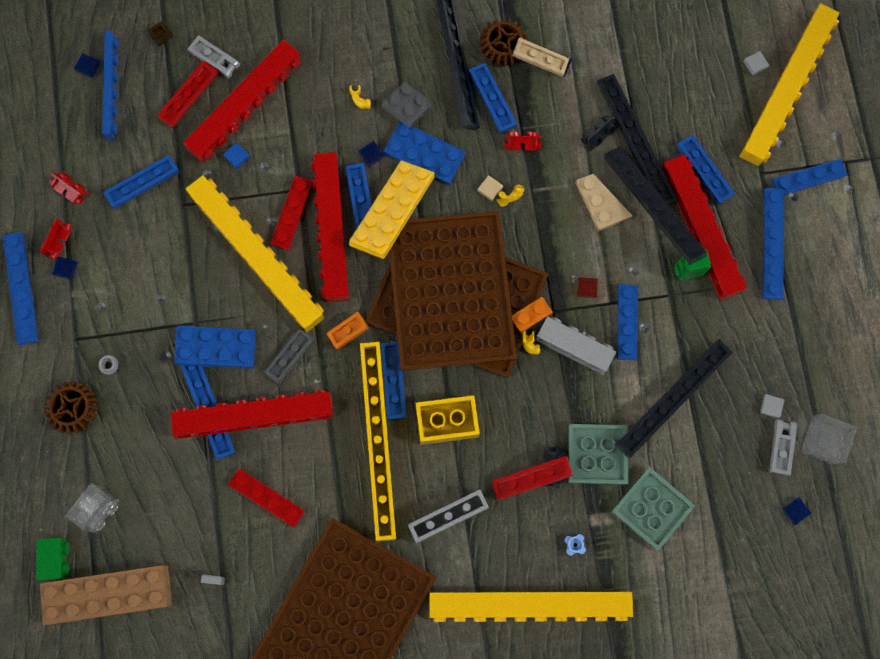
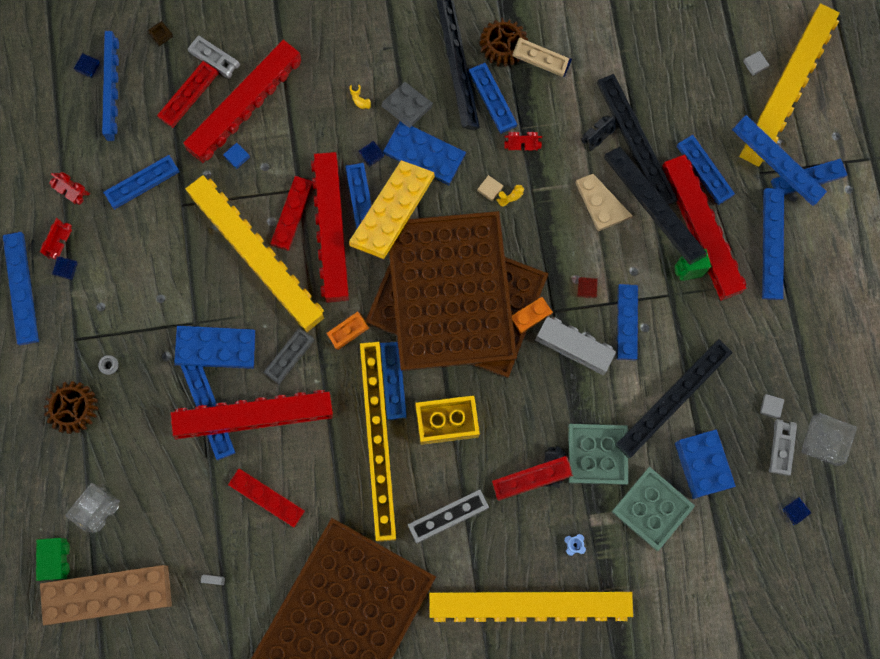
yellow arm [523,330,540,355] -> none
none -> blue brick [675,430,736,499]
none -> blue plate [732,115,827,206]

